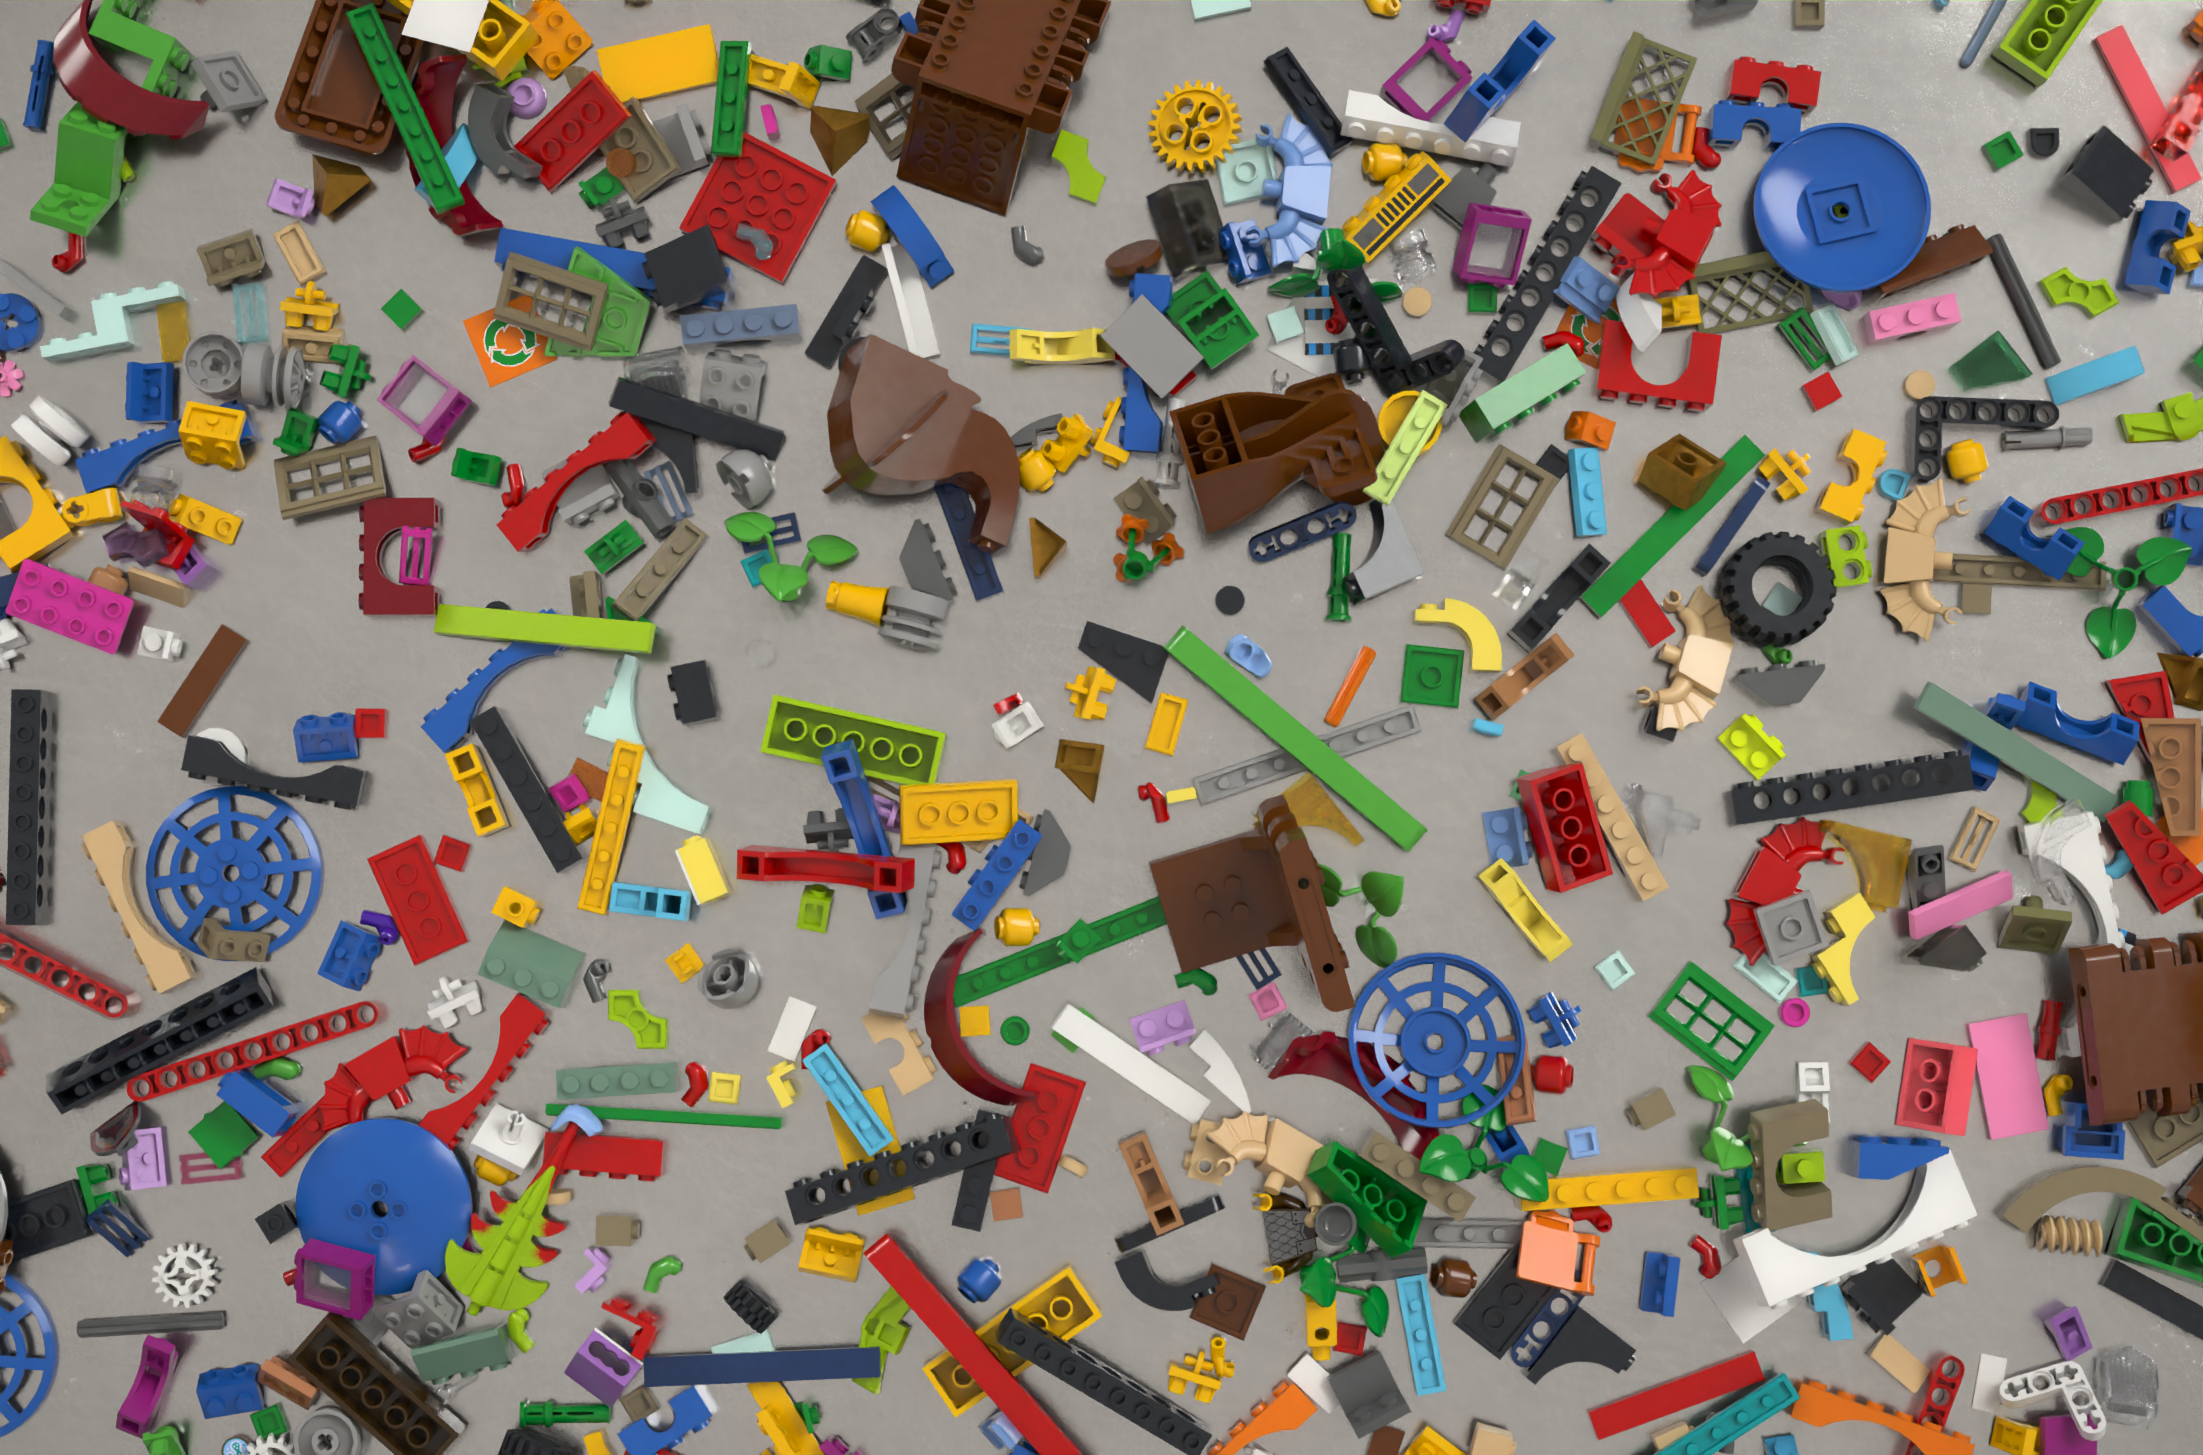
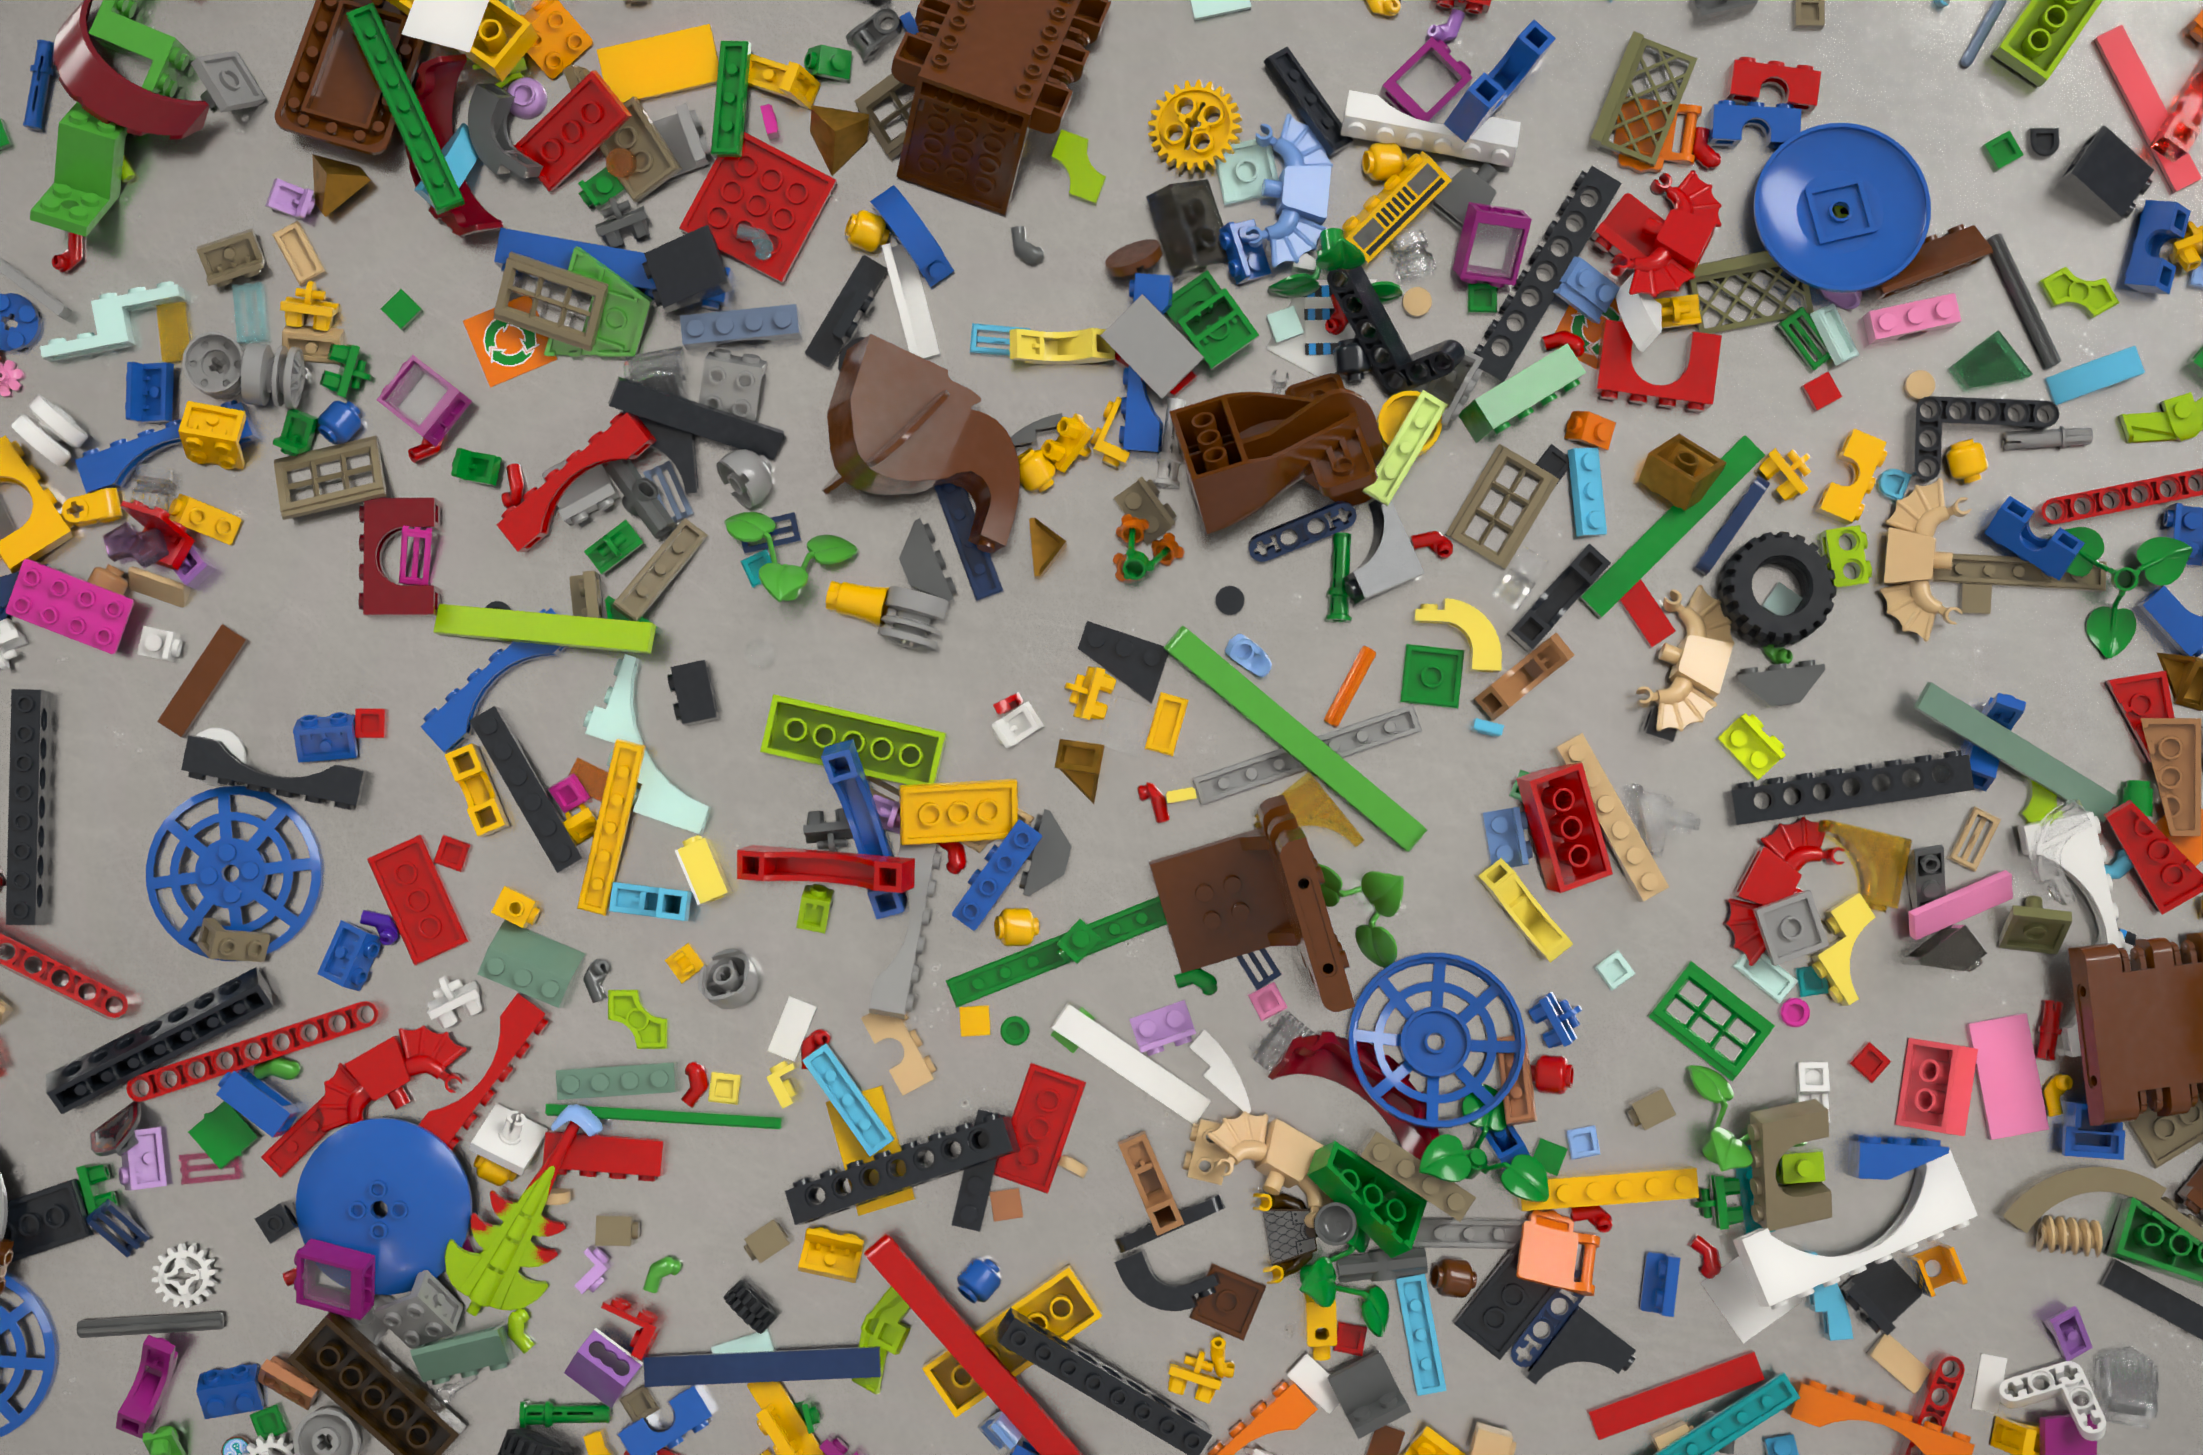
tan arch [81,820,197,994] -> none
dark red windscreen [924,928,1040,1106] -> none
blue arch [2015,681,2140,765] -> none
none -> red arm [1411,531,1453,558]

